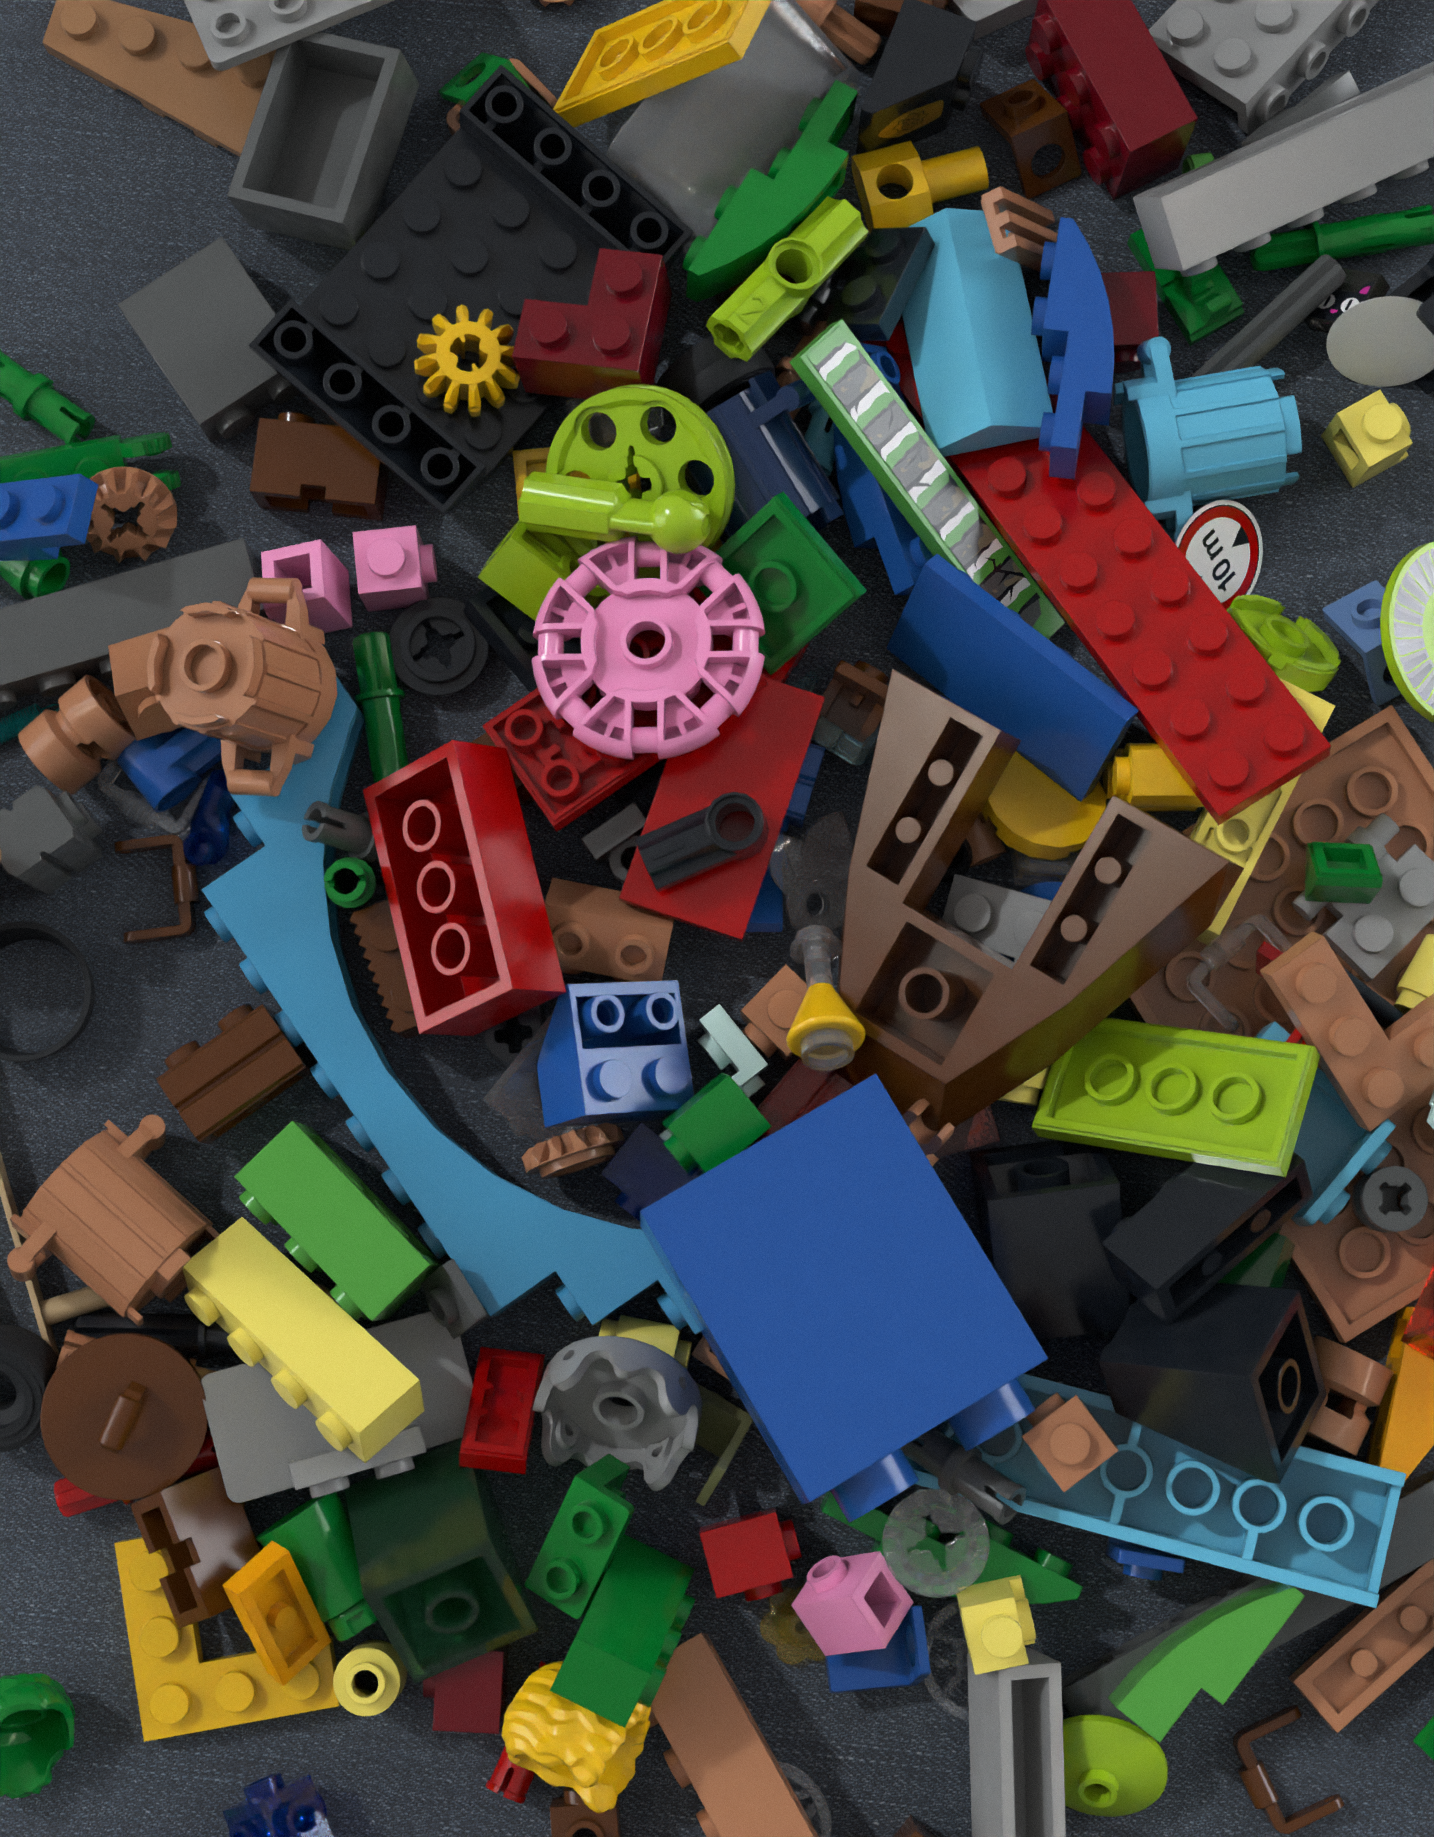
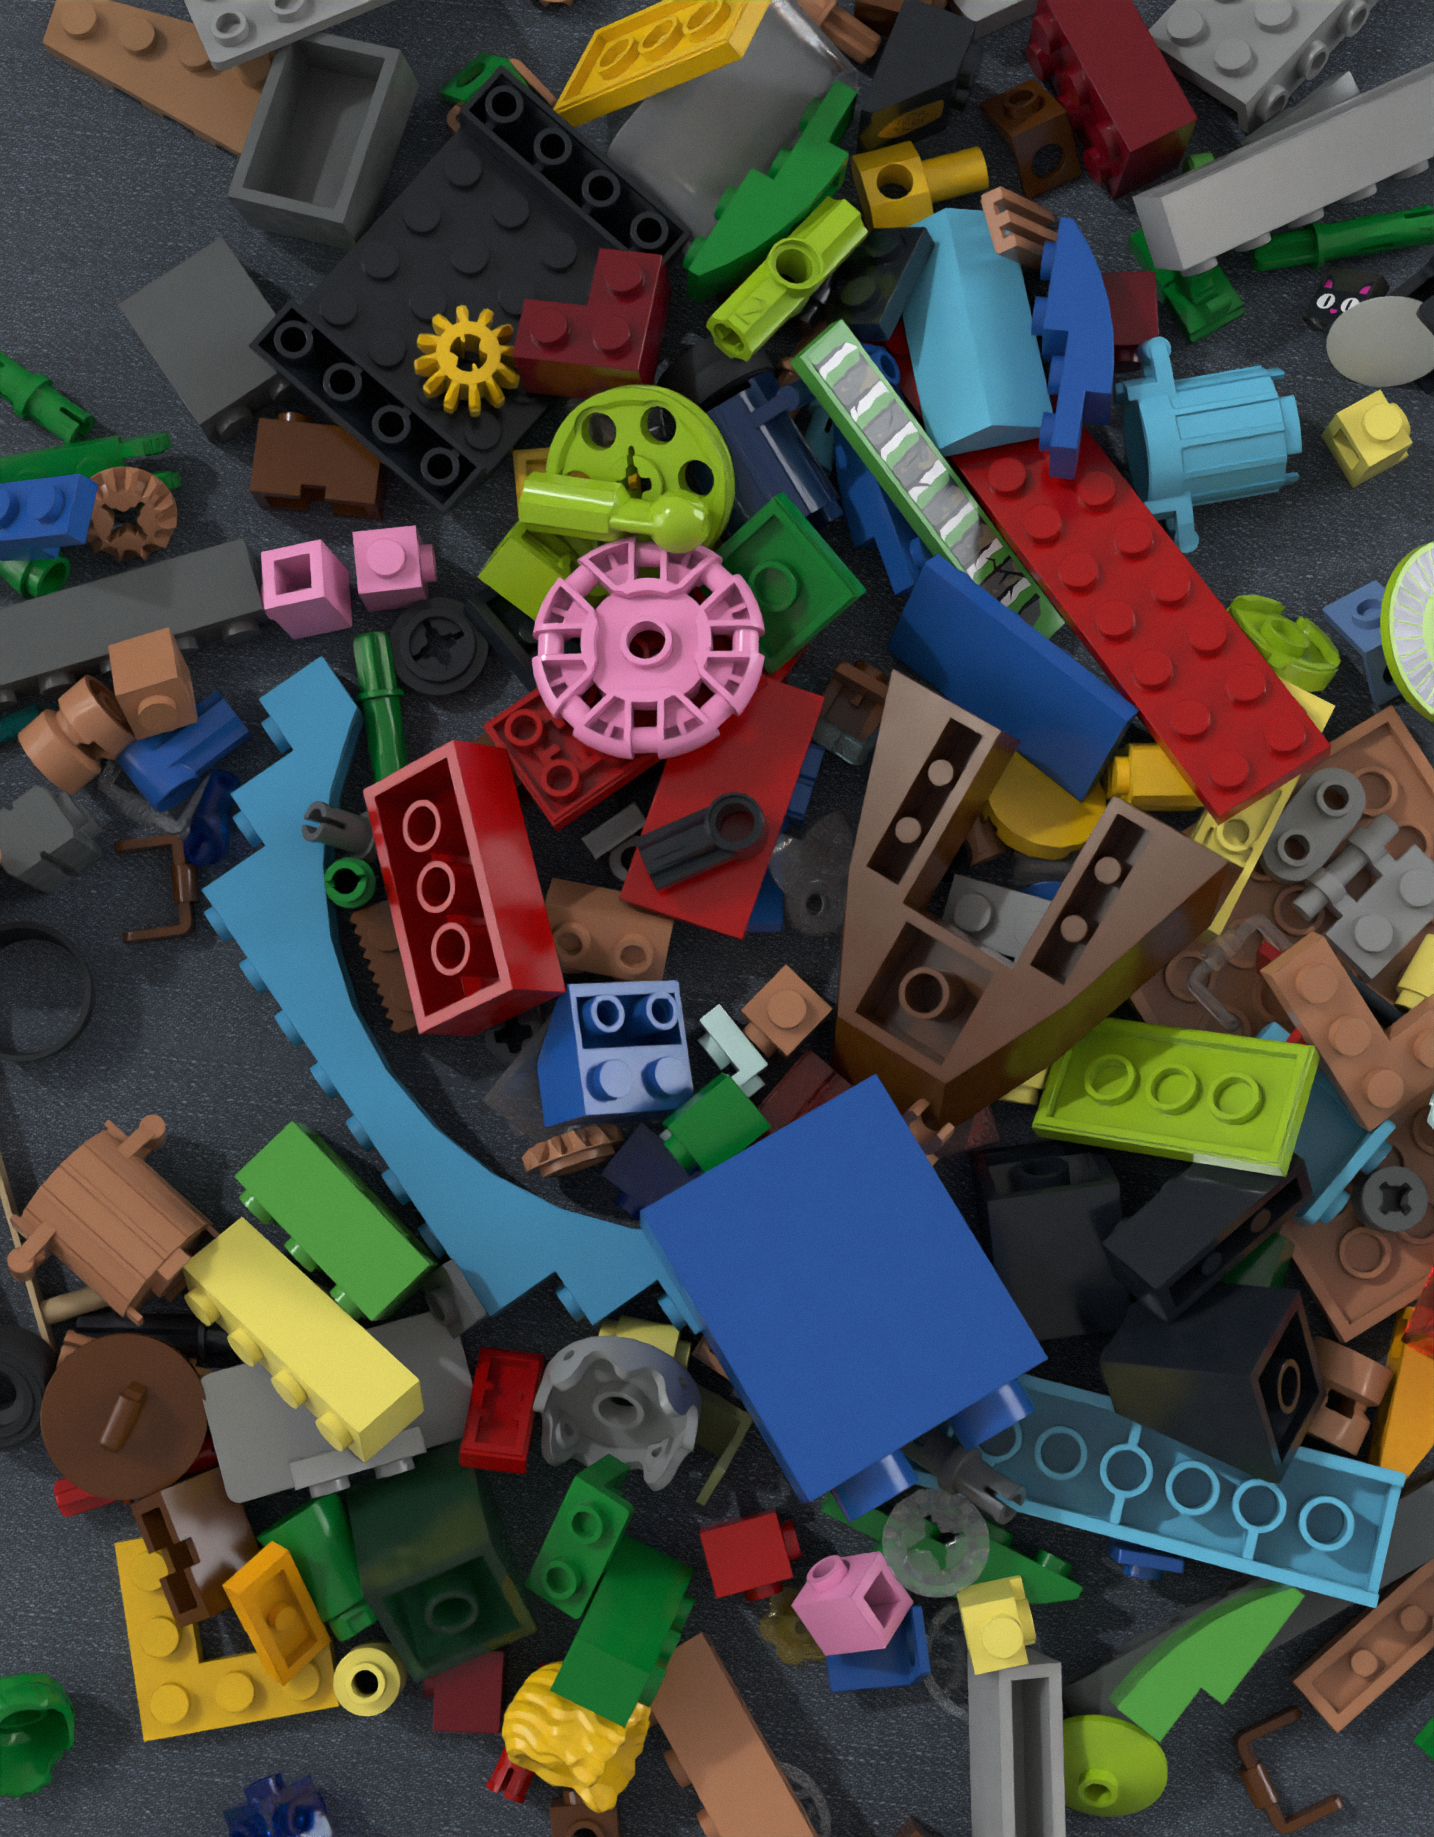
nougat container [146,577,337,797] -> none
reddish brown brick [156,1003,312,1144] -> none
piece [786,925,865,1071] -> none
nougat brick [1021,1392,1119,1492] -> none
sticker [1175,500,1263,609] -> none
dark grey axle [1192,254,1346,377] -> none
green slope [1305,842,1383,904] -> none
none -> light grey plate [1258,768,1366,885]

